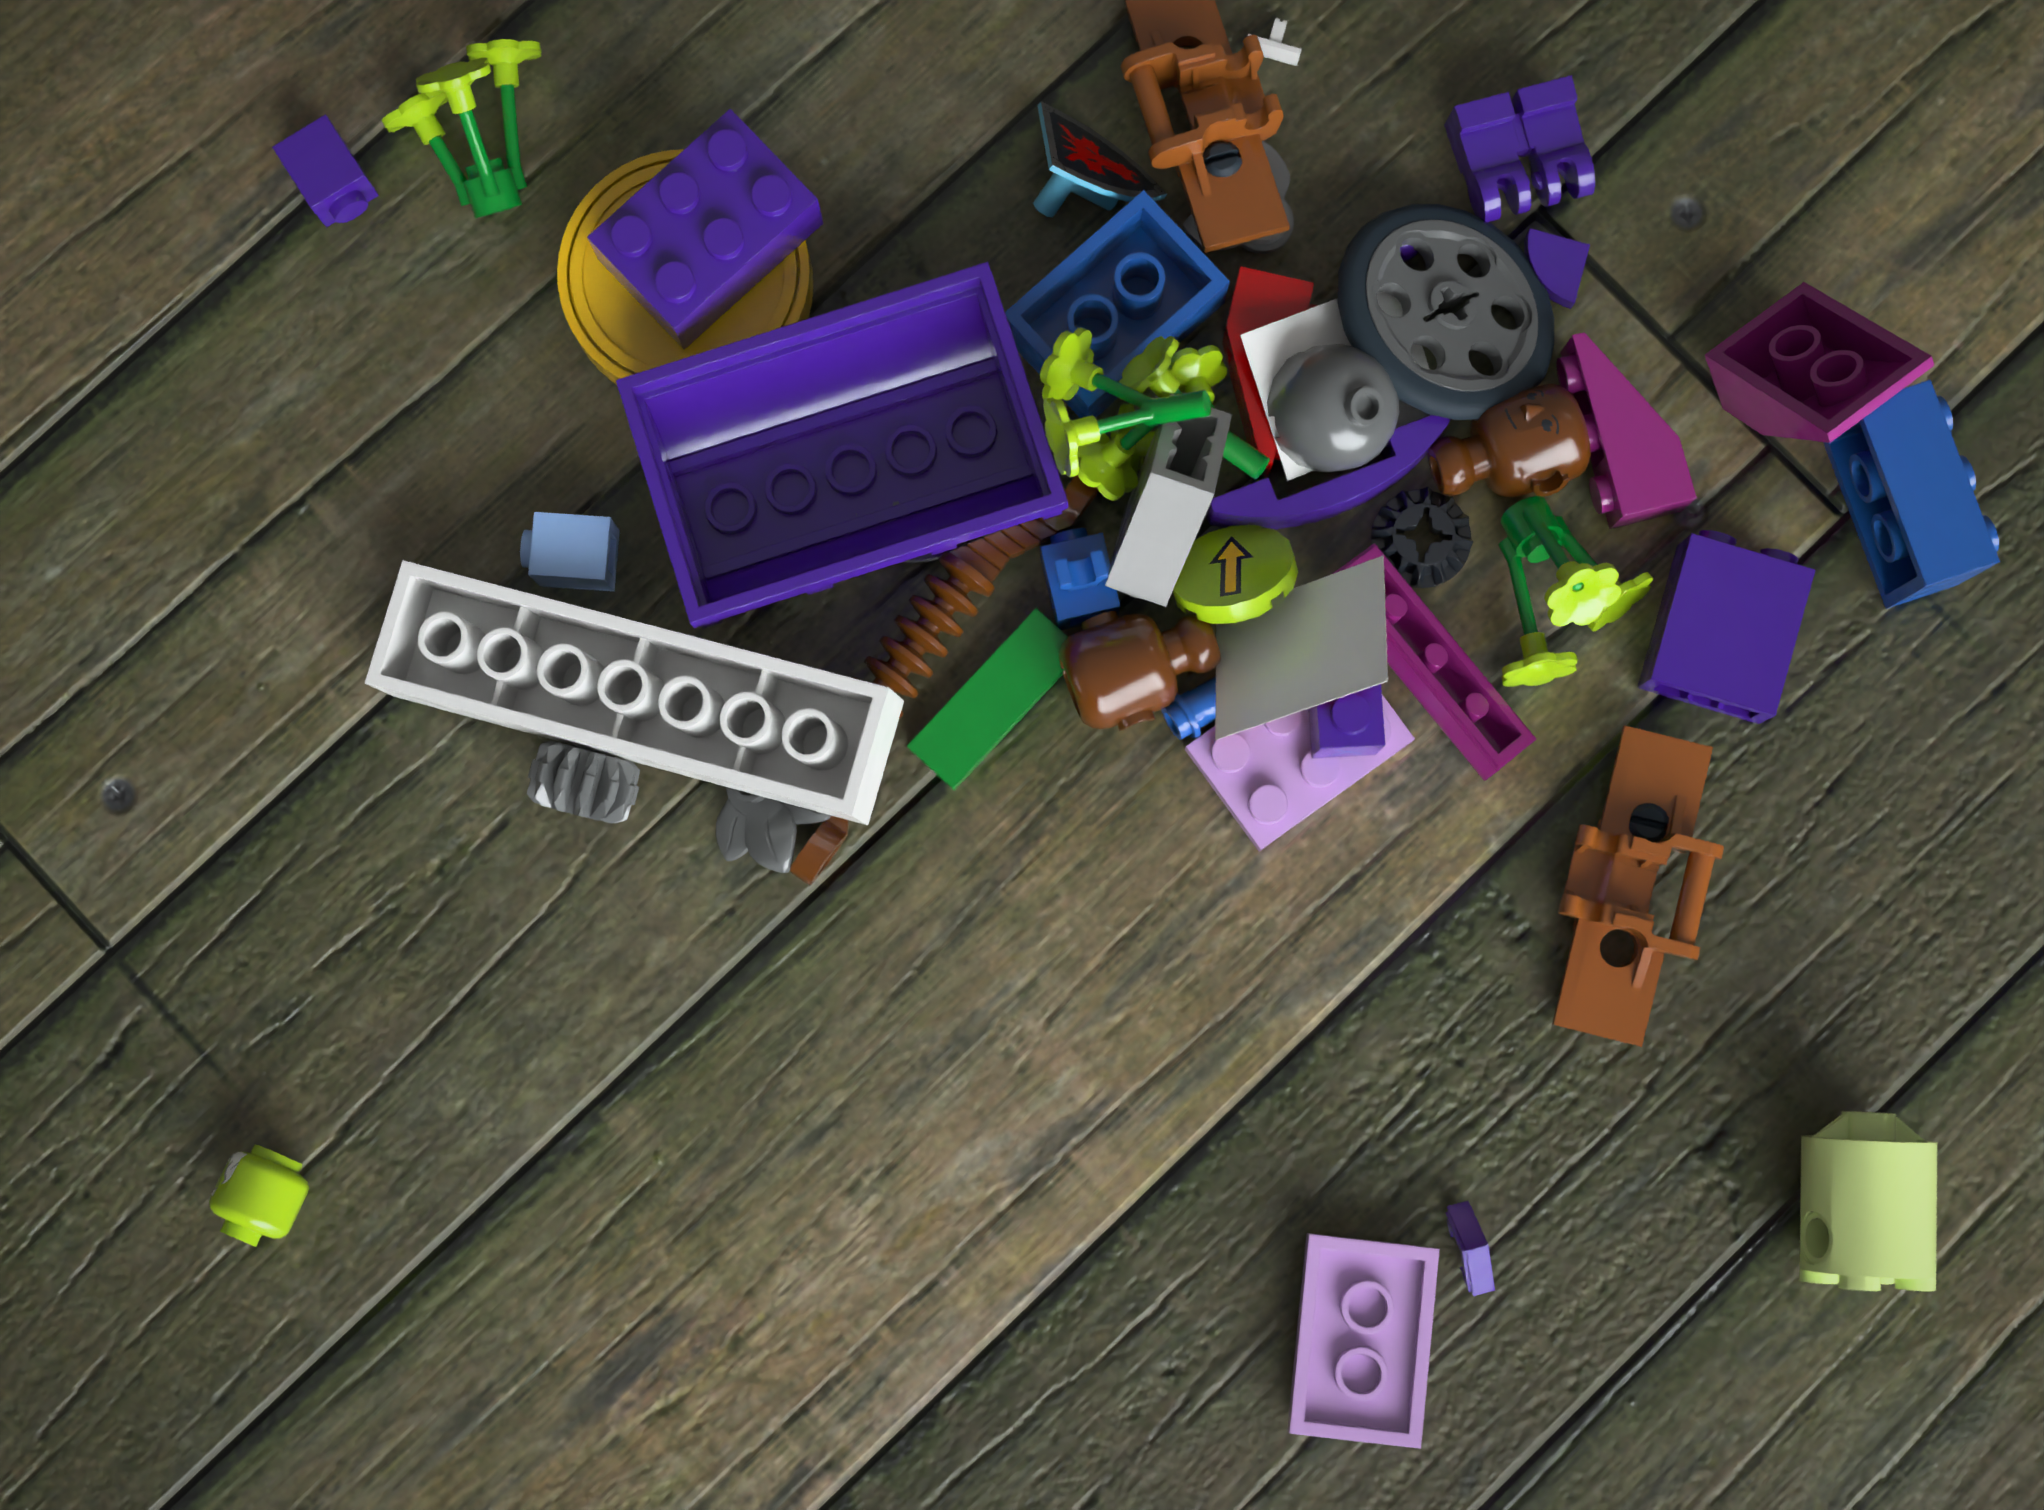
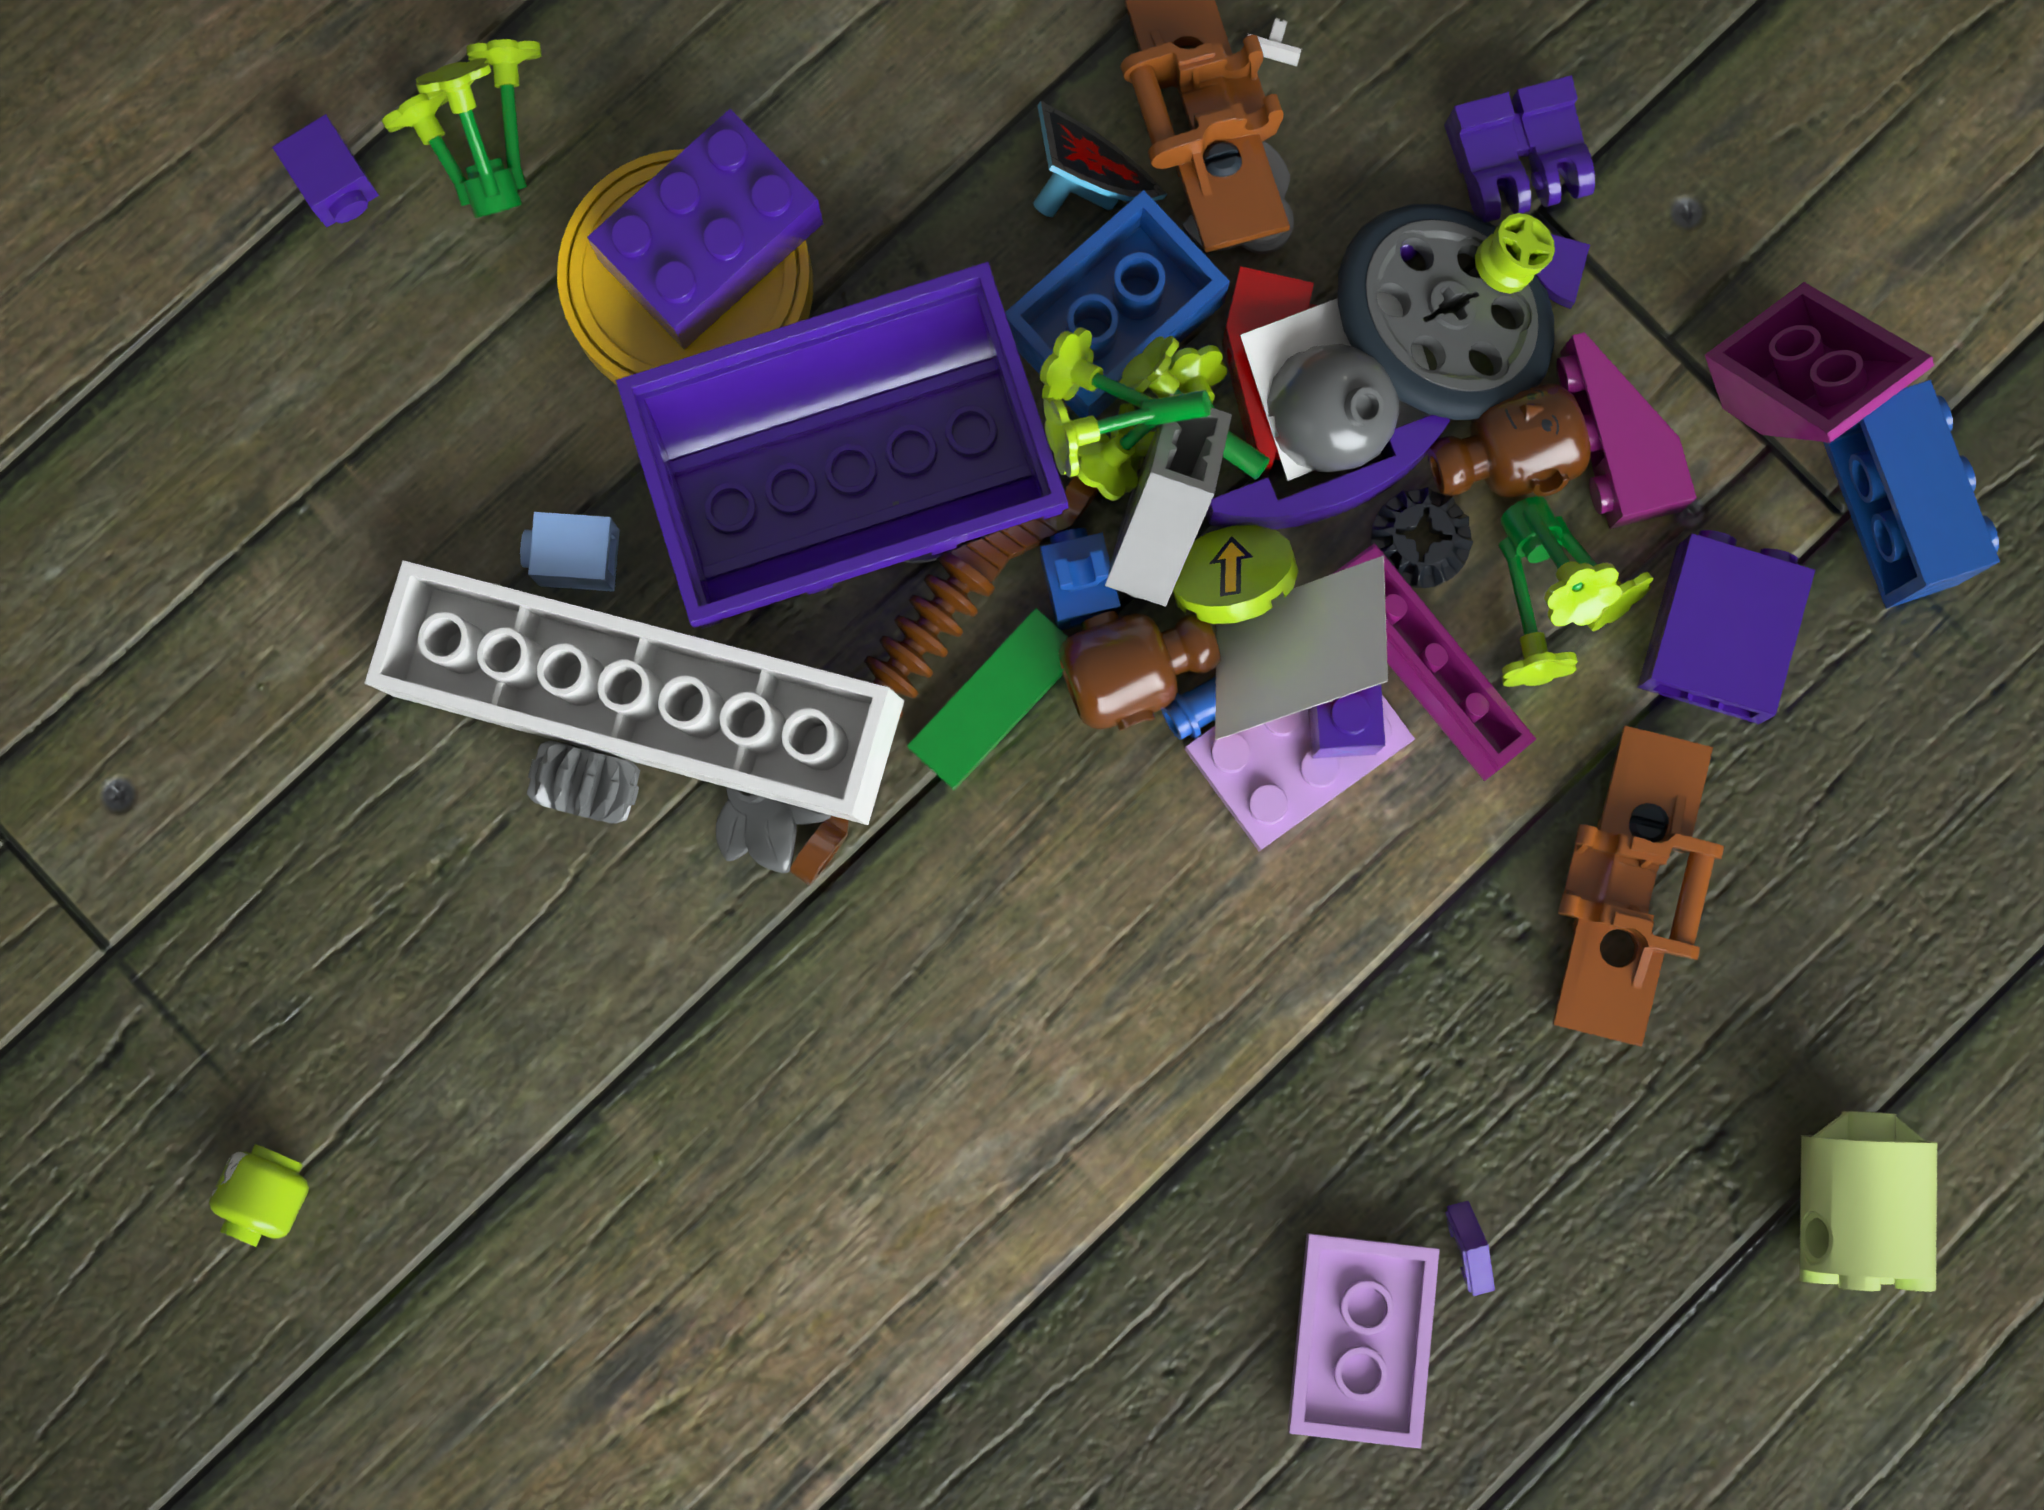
none -> lime wheel [1475,213,1555,294]

